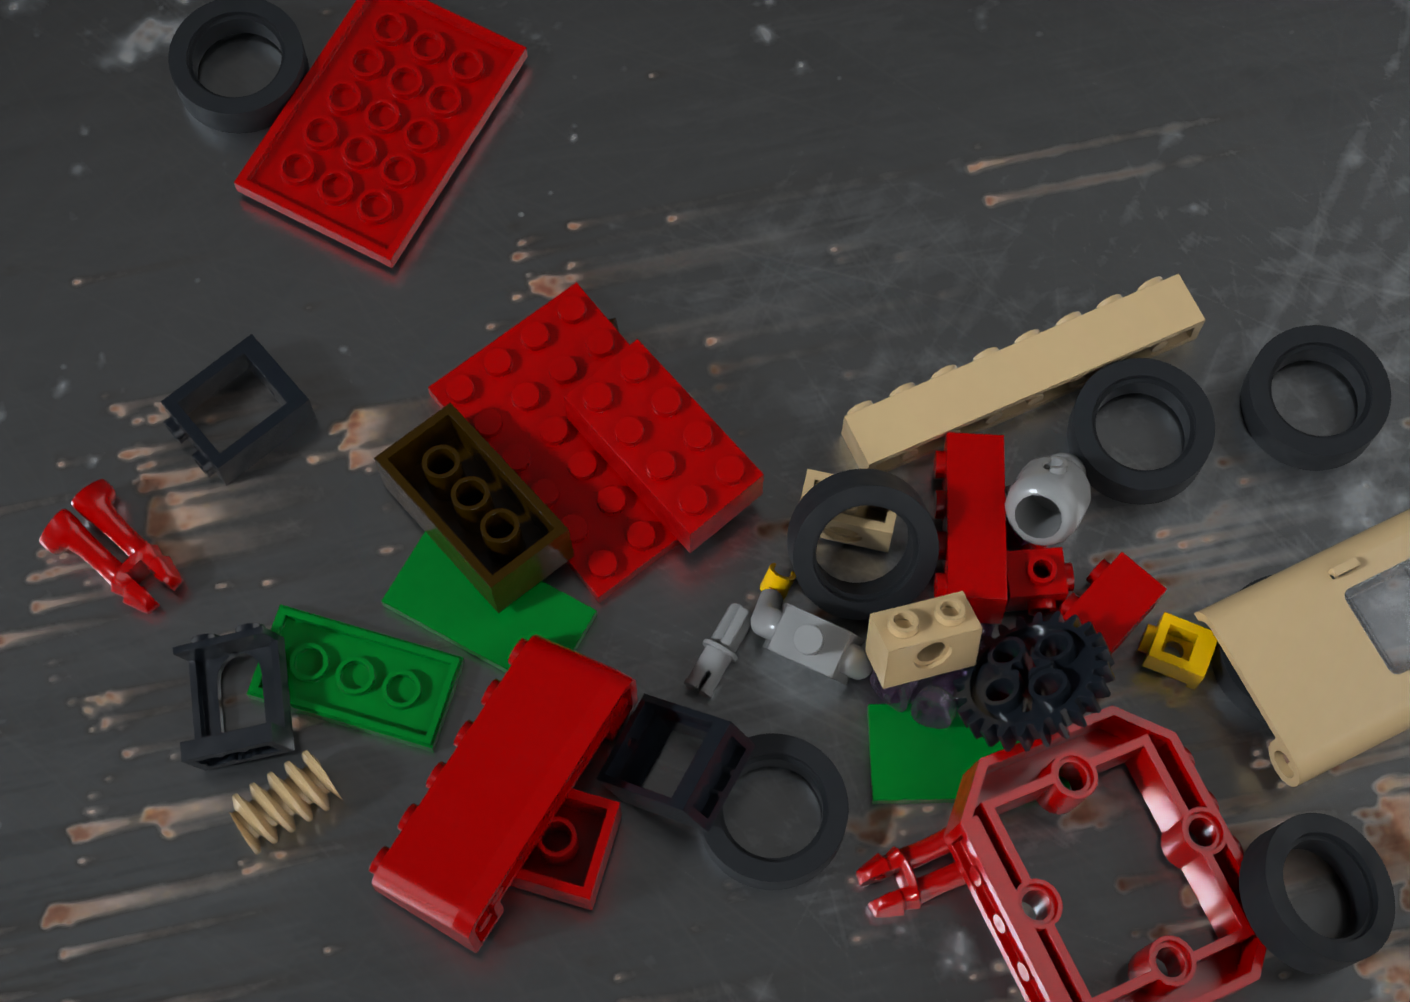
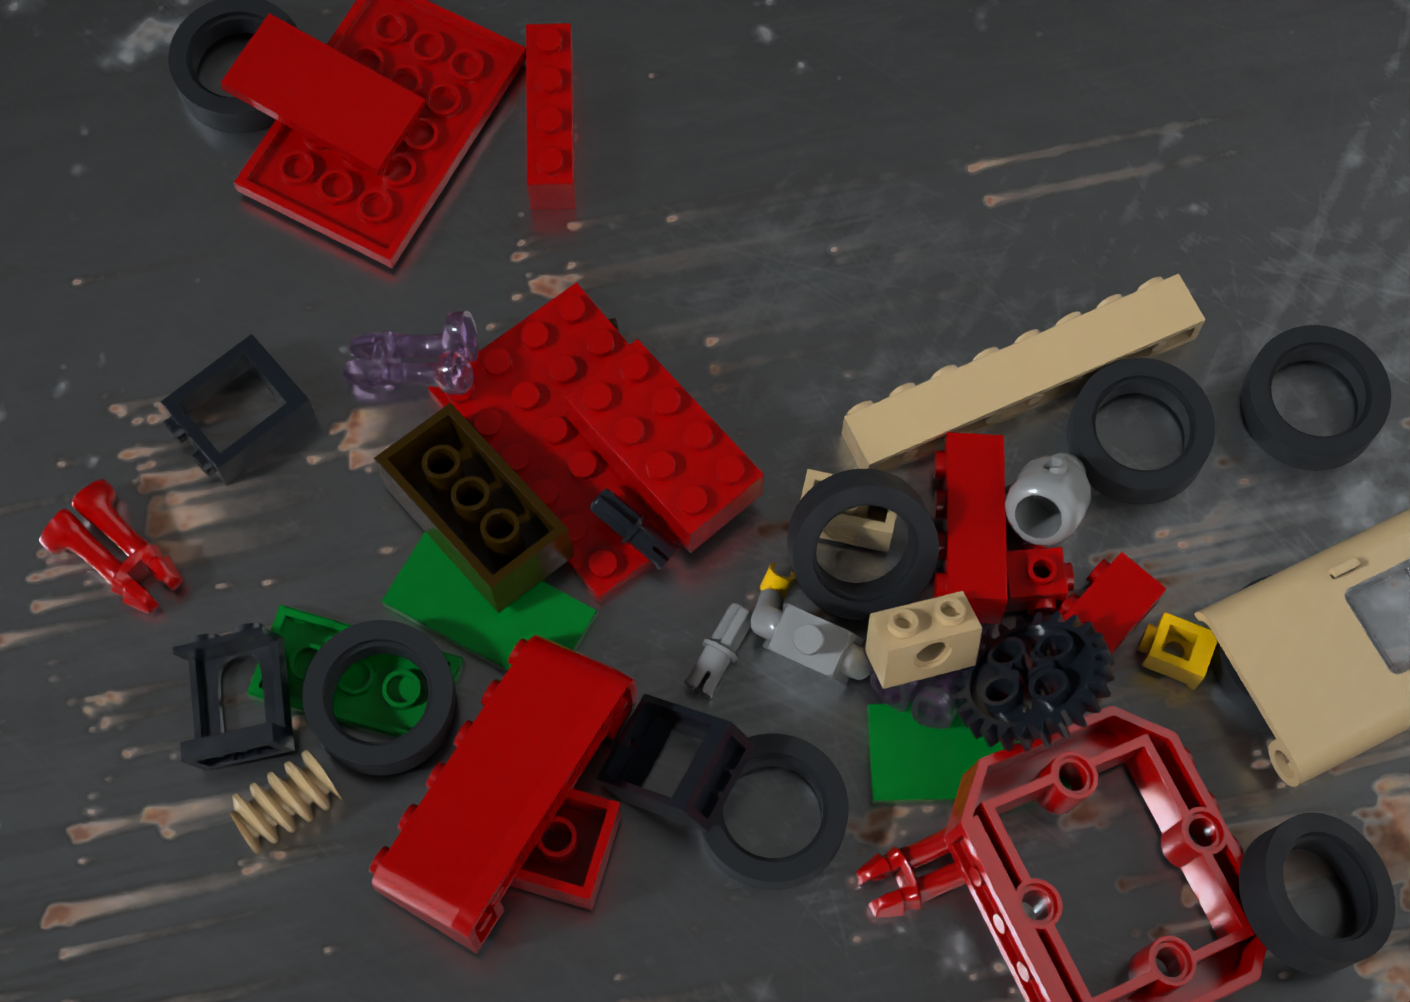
none -> red tile [220,13,425,176]
none -> black tyre [303,620,457,776]
none -> clear purple piece [343,311,479,395]
none -> red brick [526,23,576,210]
none -> black axle [590,488,680,570]

